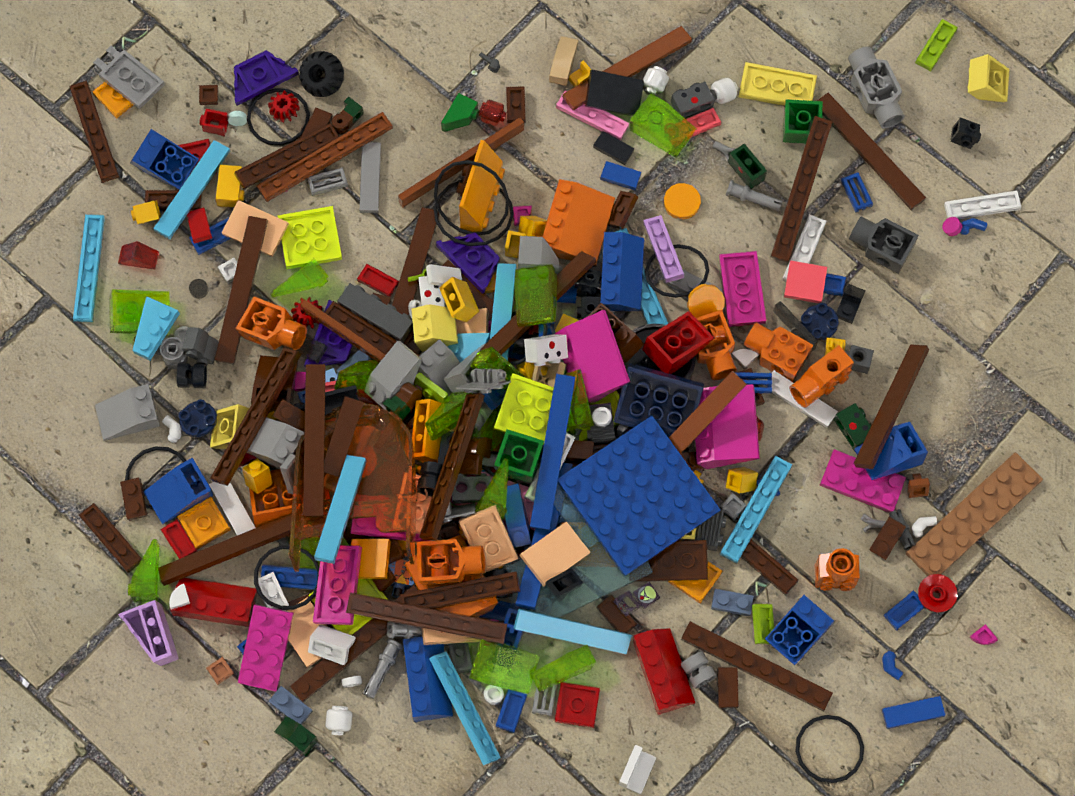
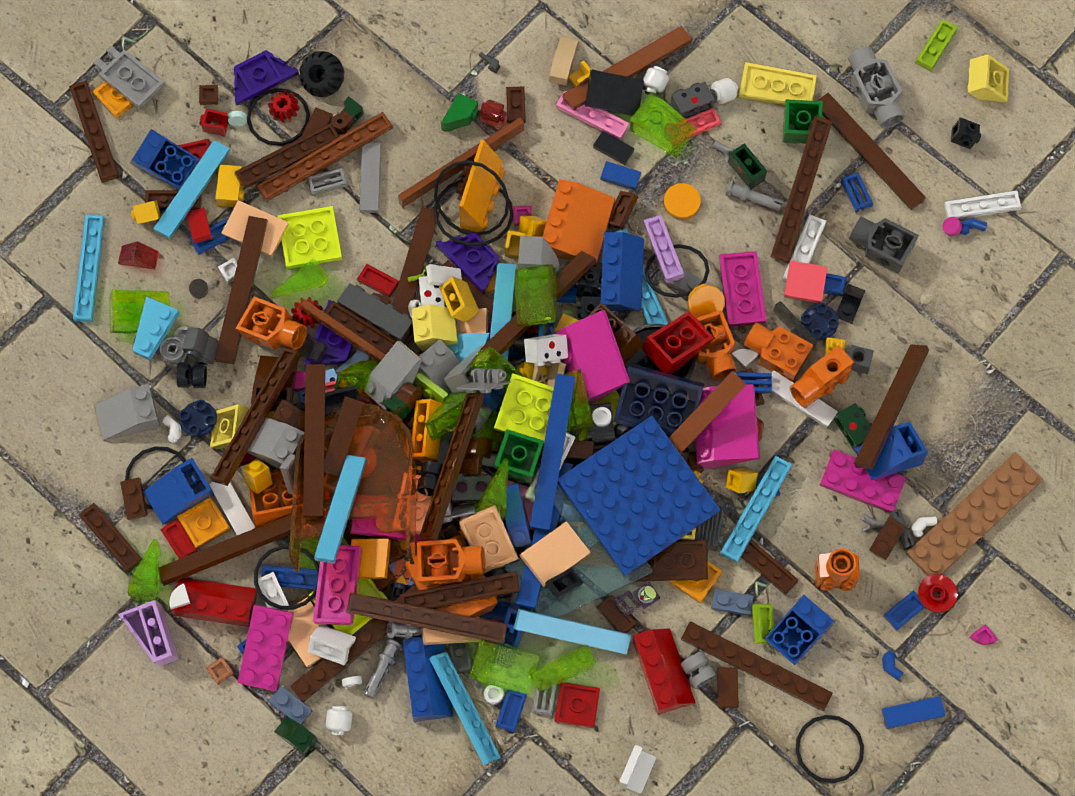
light grey tile [720,493,747,521] -> none
dark orange tile [907,473,930,498] -> none

